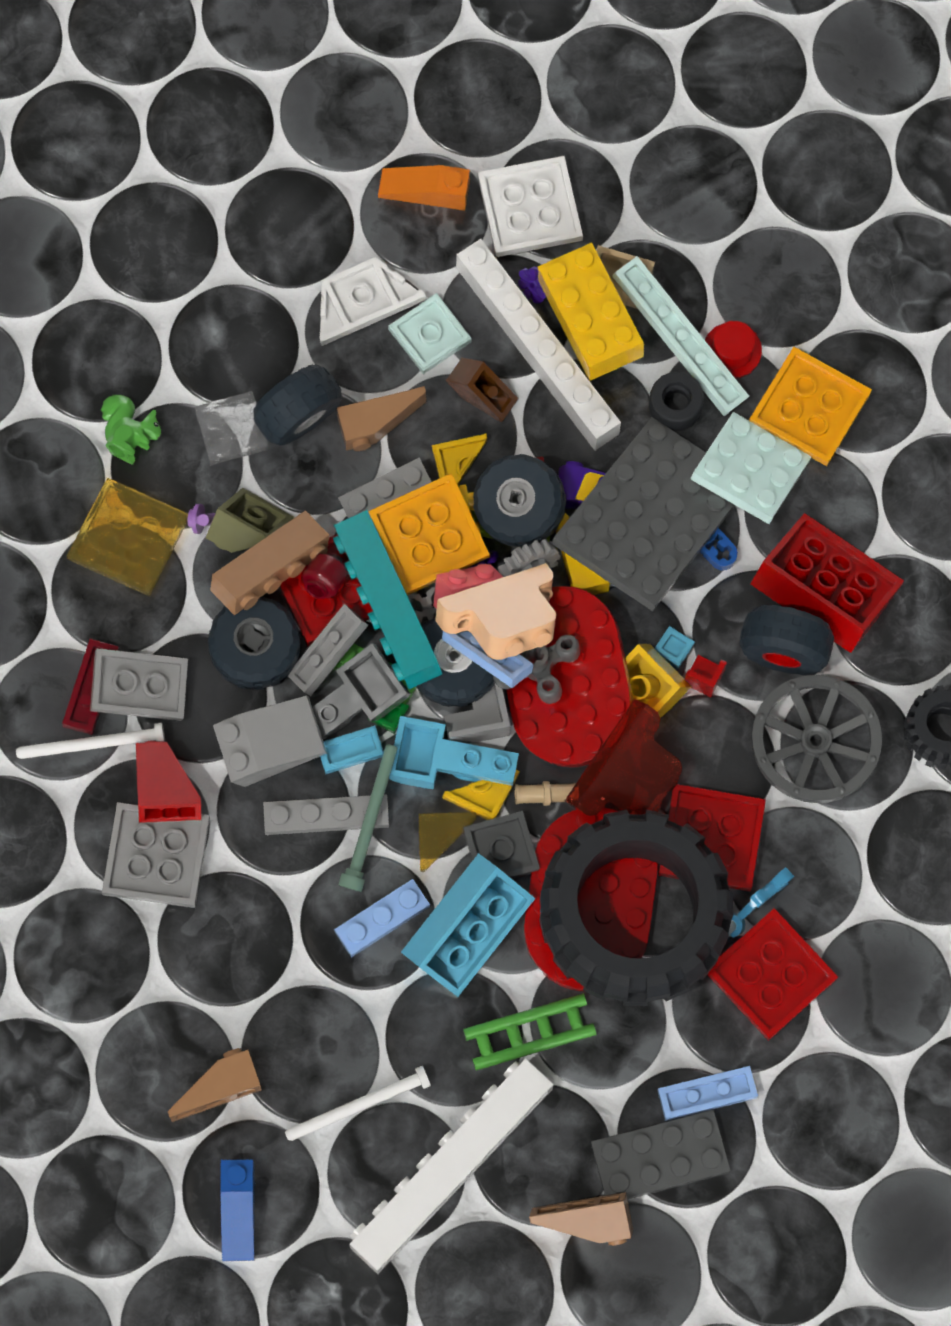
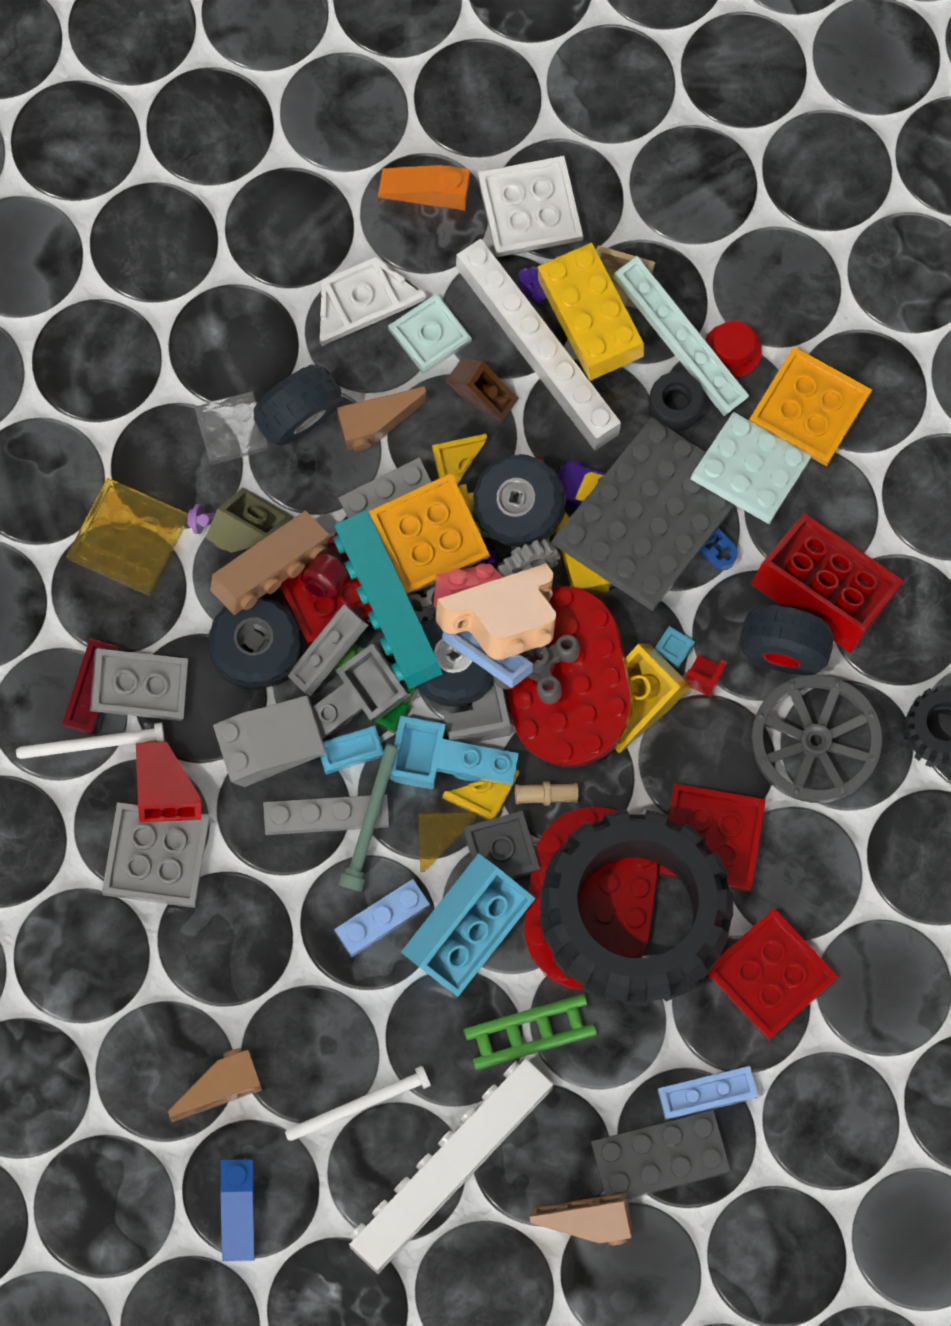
bright green animal [101,395,161,465] -> none
clear red brick [564,699,682,816] -> none
dark azure piece [730,867,794,938] -> none

